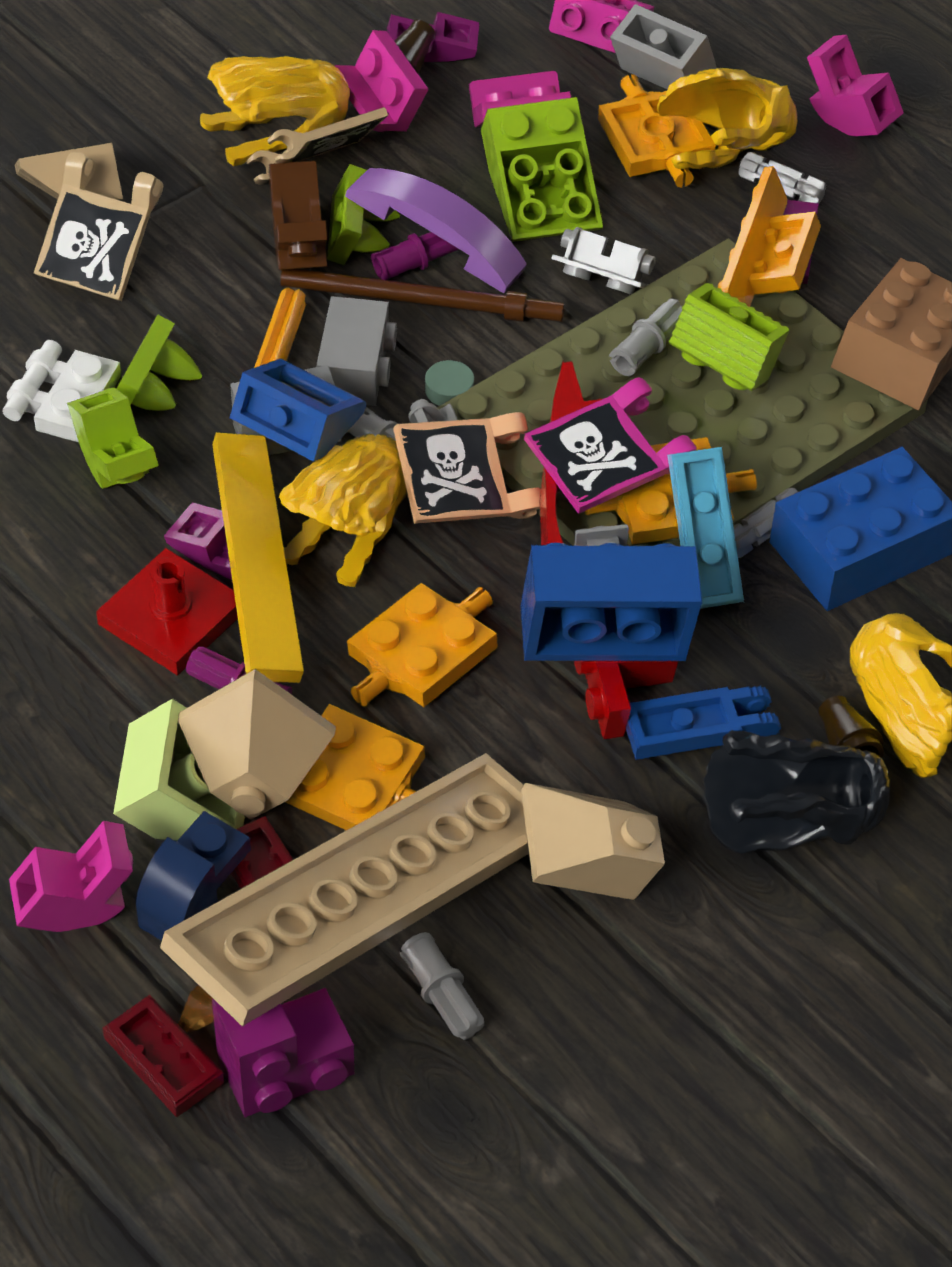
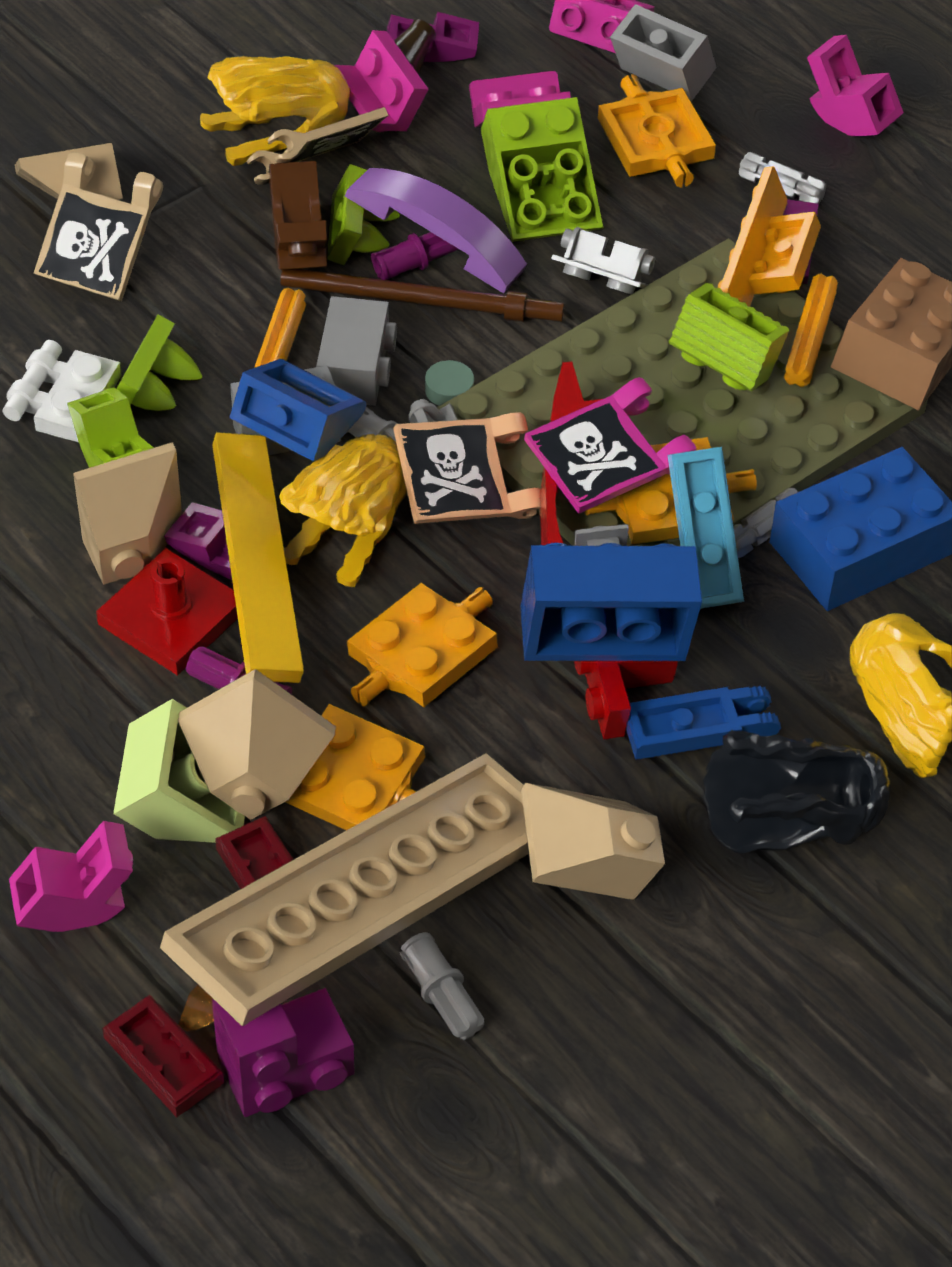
dark blue brick [136,811,251,941] -> none
light grey axle [609,298,682,376] -> none
yellow hair [657,68,798,169] -> none
dark brown cone [818,695,884,759] -> none
none -> tan slope [73,442,182,585]
none -> light orange axle [784,273,838,388]

